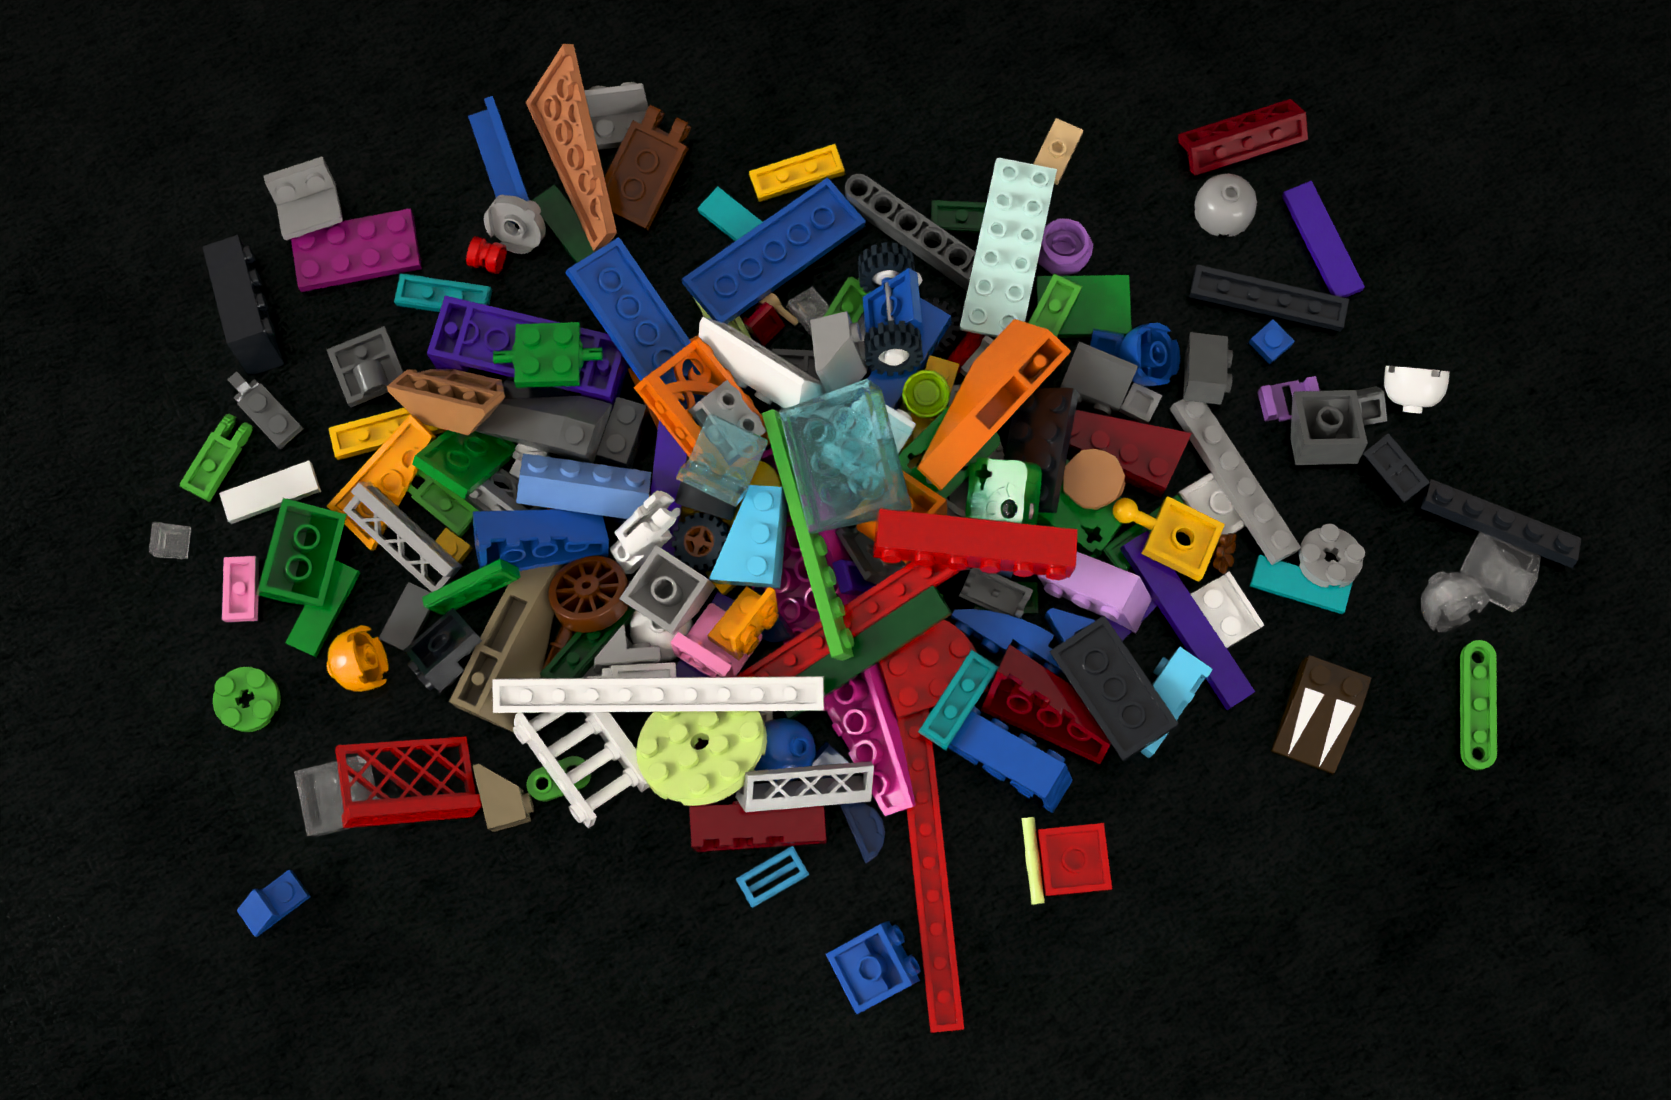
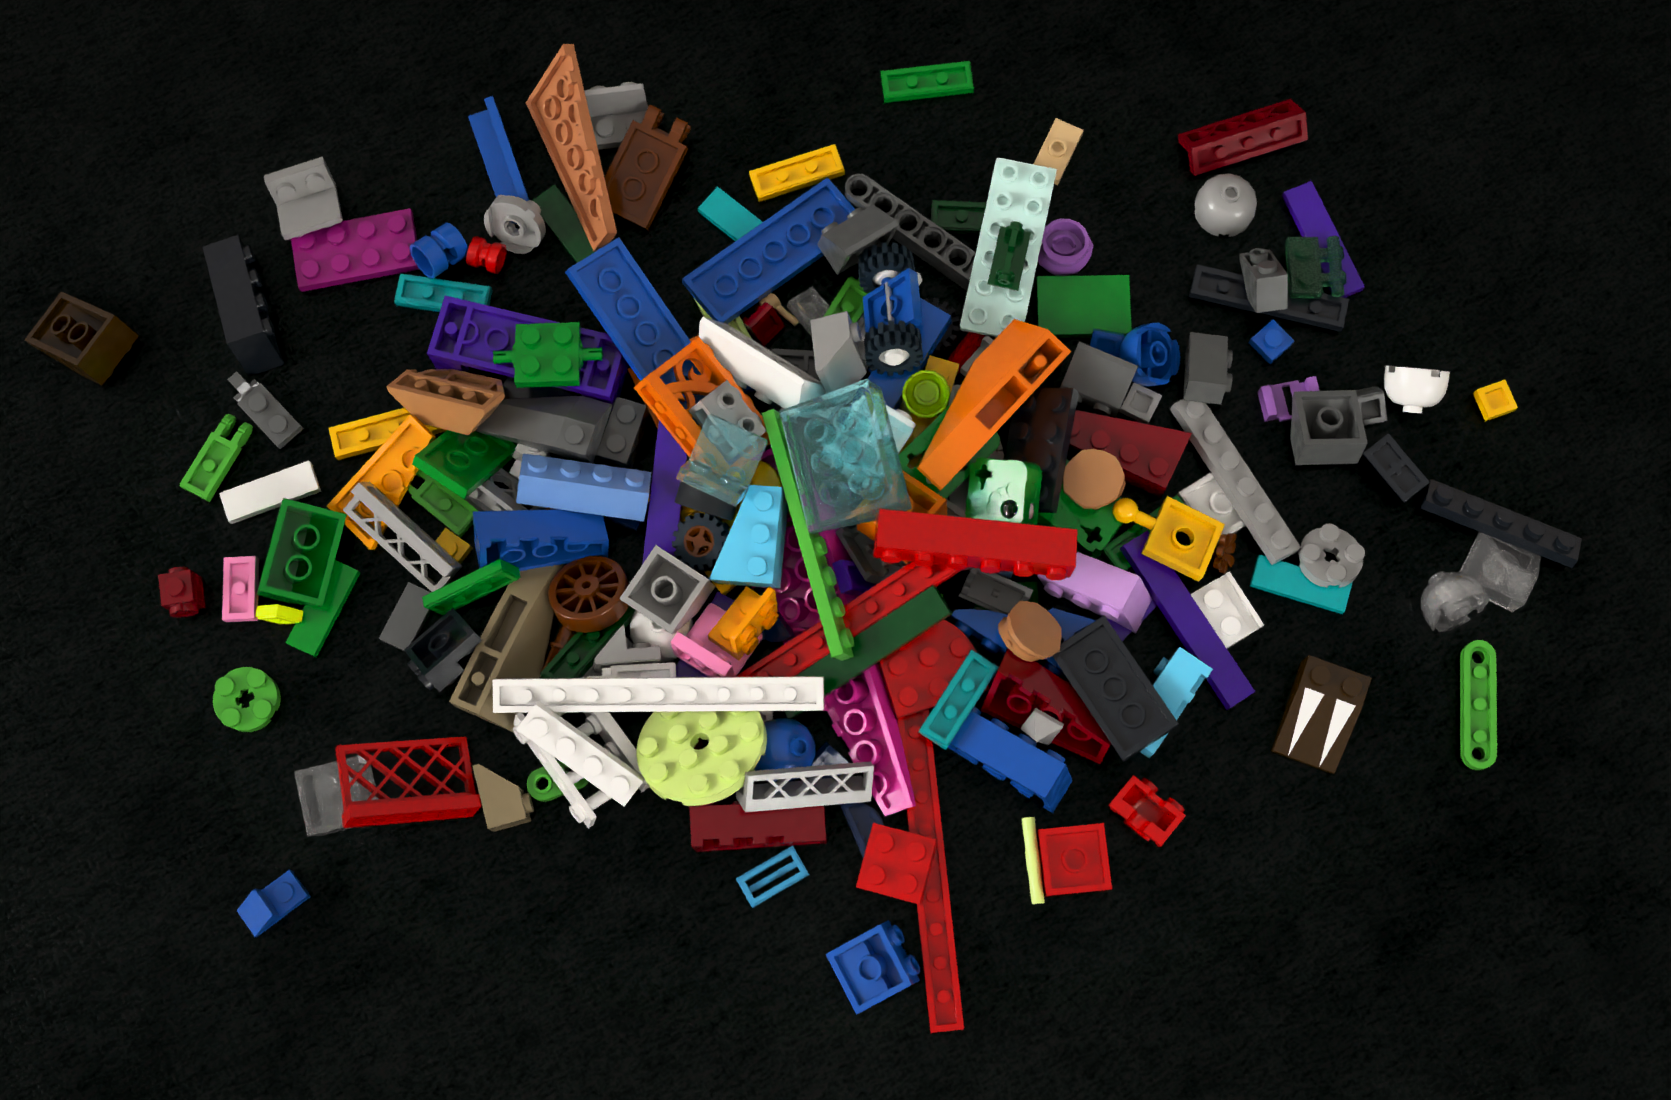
clear slope [149,522,191,559] -> none
dark grey plate [326,326,404,407] -> none
light orange cylinder [327,625,388,692] -> none
white plate [609,491,680,574] -> none
bright green hinge [1029,273,1082,337] -> none
none -> dark brown slope [24,291,139,385]
none -> dark red brick [158,567,205,617]
none -> neon yellow tile [256,604,303,624]
none -> blue wheel [410,222,468,279]
none -> white plate [516,700,644,806]
none -> dark grey slope [817,205,899,275]
none -> red plate [856,823,938,905]
none -> green tile [880,61,974,103]
none -> dark green hinge [988,221,1031,291]
none -> medium nougat hat [998,601,1062,662]
none -> light grey slope [1021,708,1064,745]
none -> red cylinder [1109,775,1186,847]
none -> dark grey slope [1240,248,1288,313]
none -> clear green plate [1285,236,1347,298]
none -> yellow plate [1473,380,1518,421]

